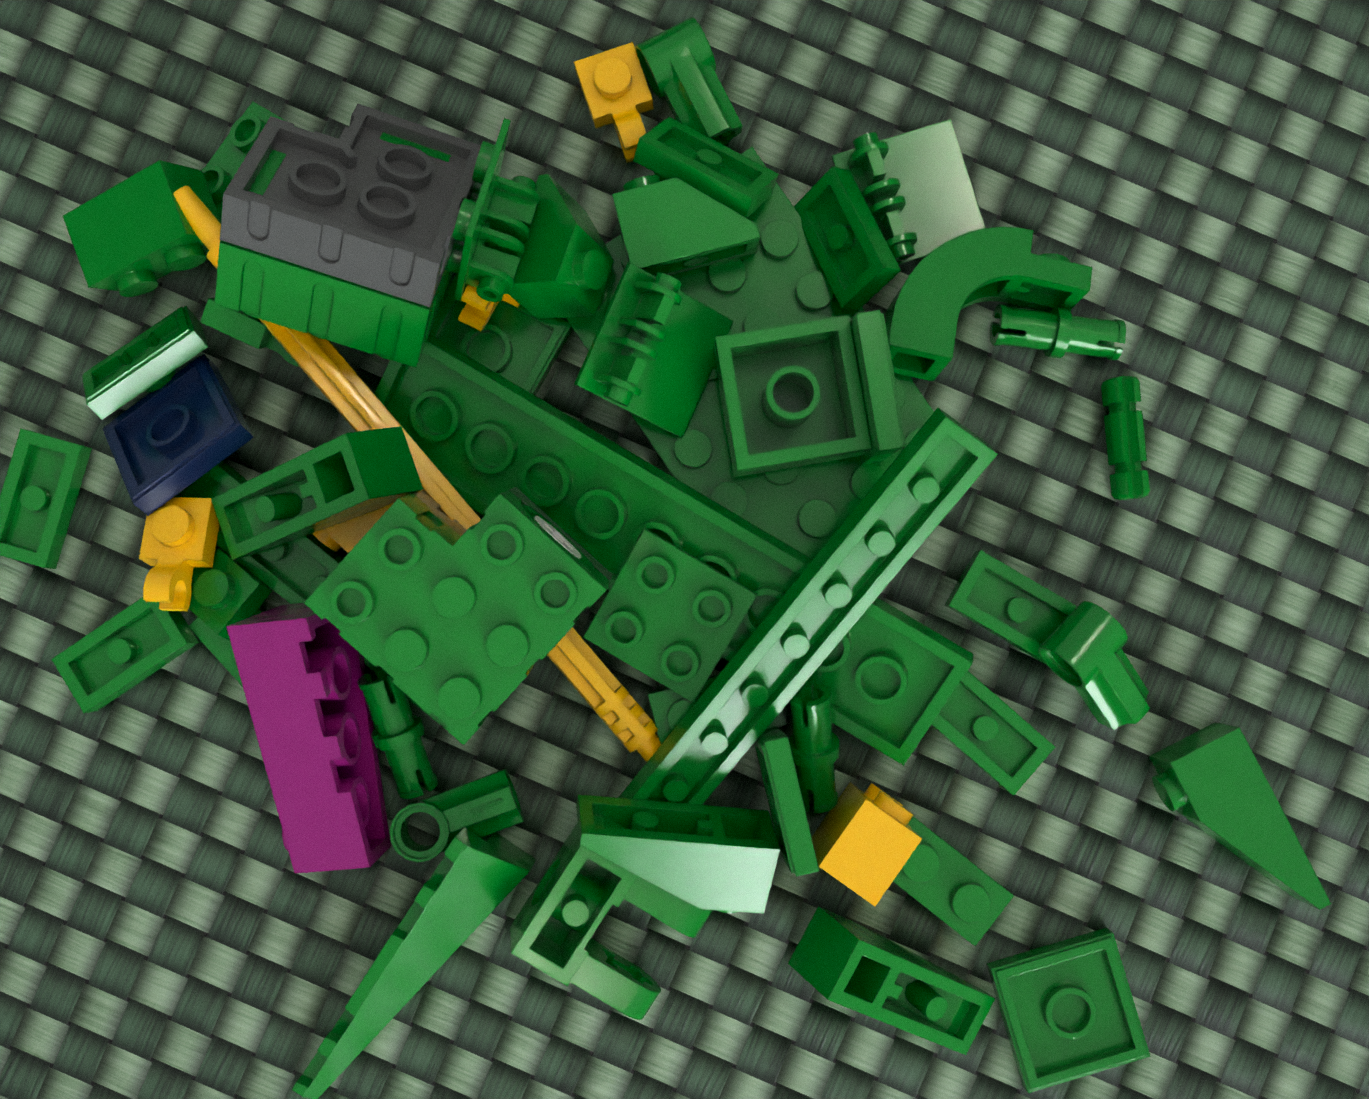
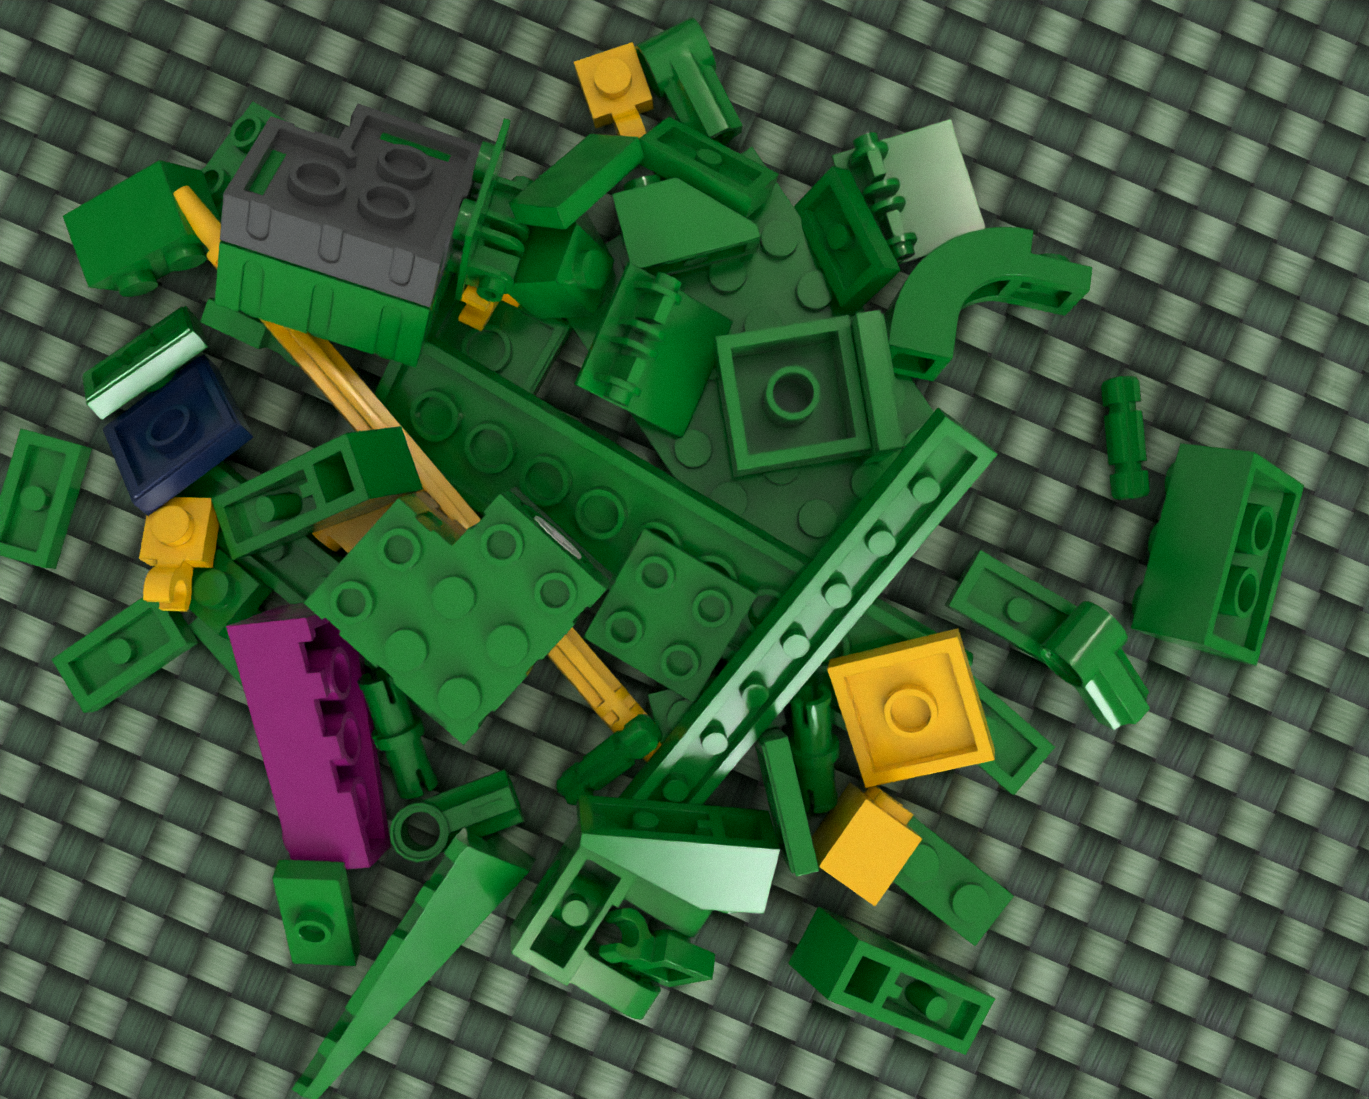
green tile [986,928,1151,1093] -> none
green pin [990,304,1126,361] -> none
green slope [1149,722,1331,910] -> none
none -> green plate [272,860,361,966]
none -> green tile [509,134,645,229]
none -> green axle [556,714,663,806]
none -> green plate [599,908,716,987]
none -> yellow tile [827,628,995,788]
none -> green slope [1131,443,1304,666]

